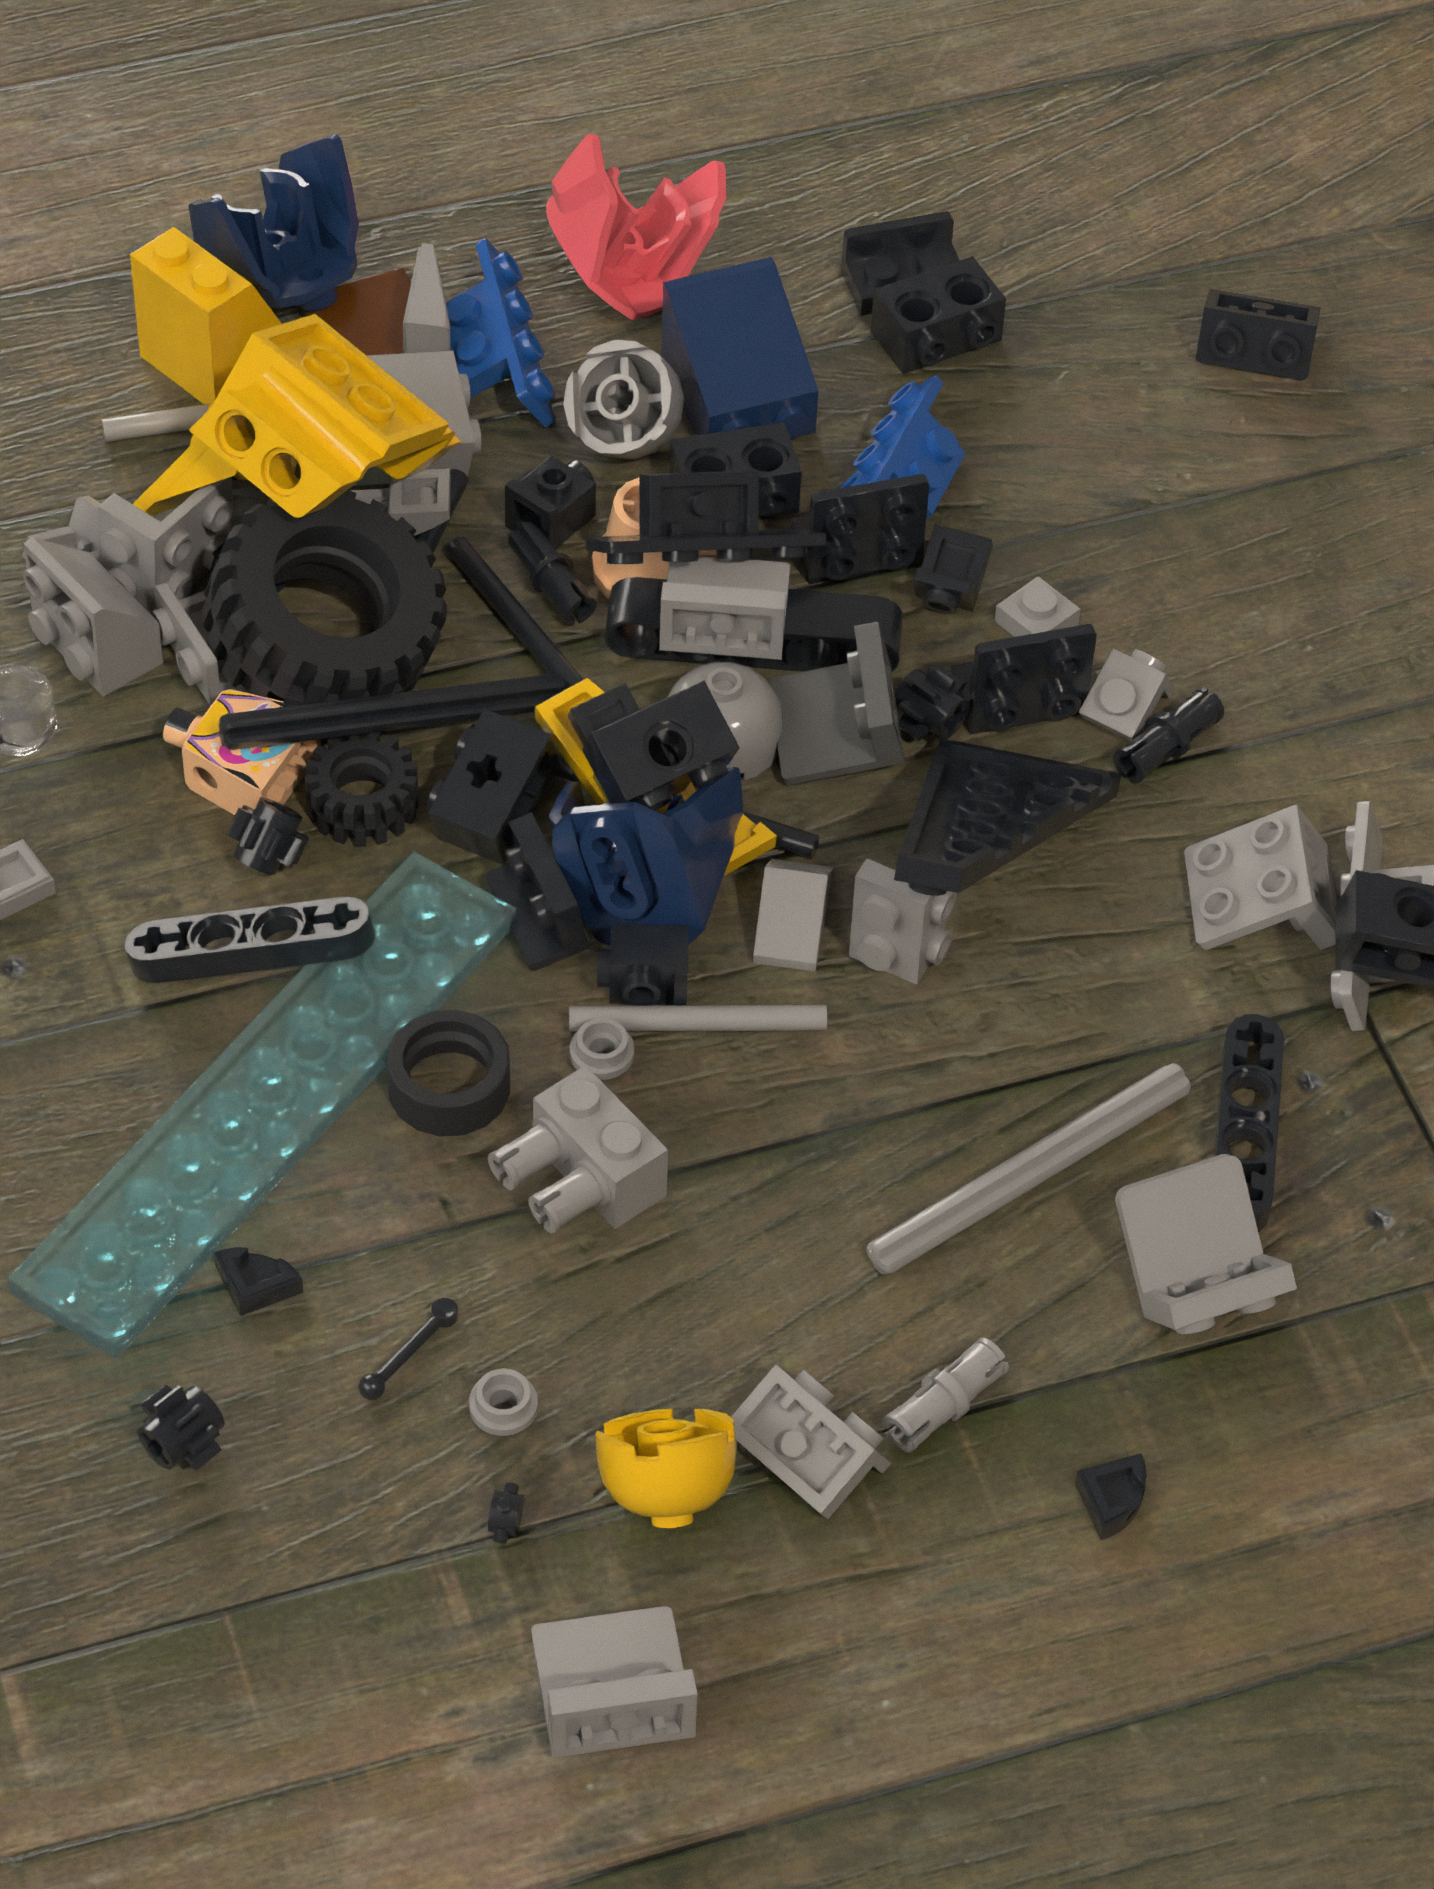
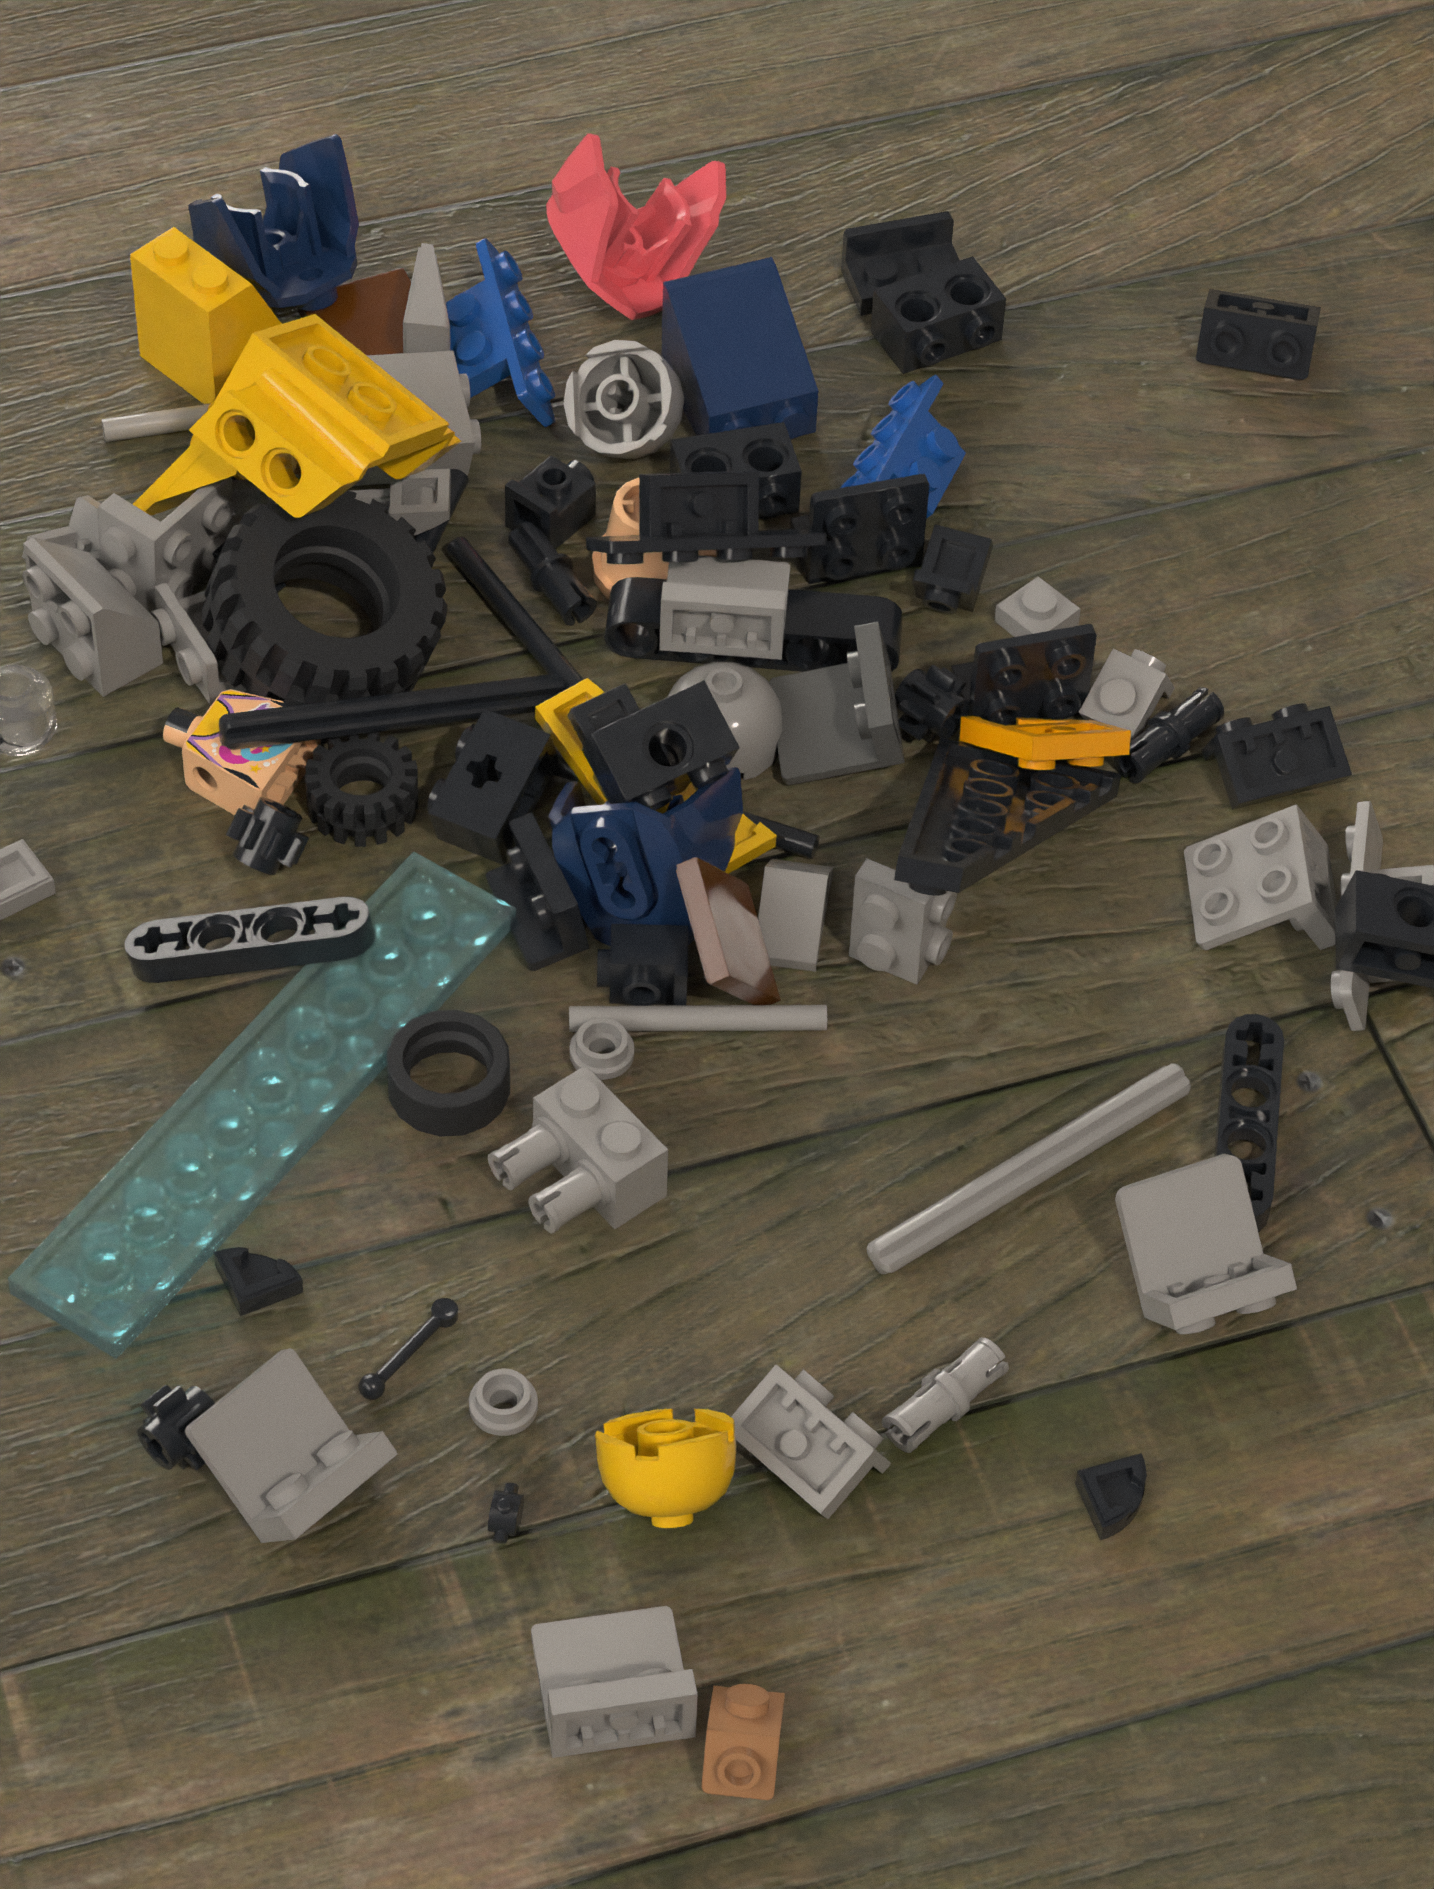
none -> light grey bracket [185,1348,398,1543]
none -> tile [676,857,781,1005]
none -> medium nougat bracket [702,1684,785,1800]
none -> light orange wing [959,716,1131,770]
none -> black bracket [1201,703,1352,810]

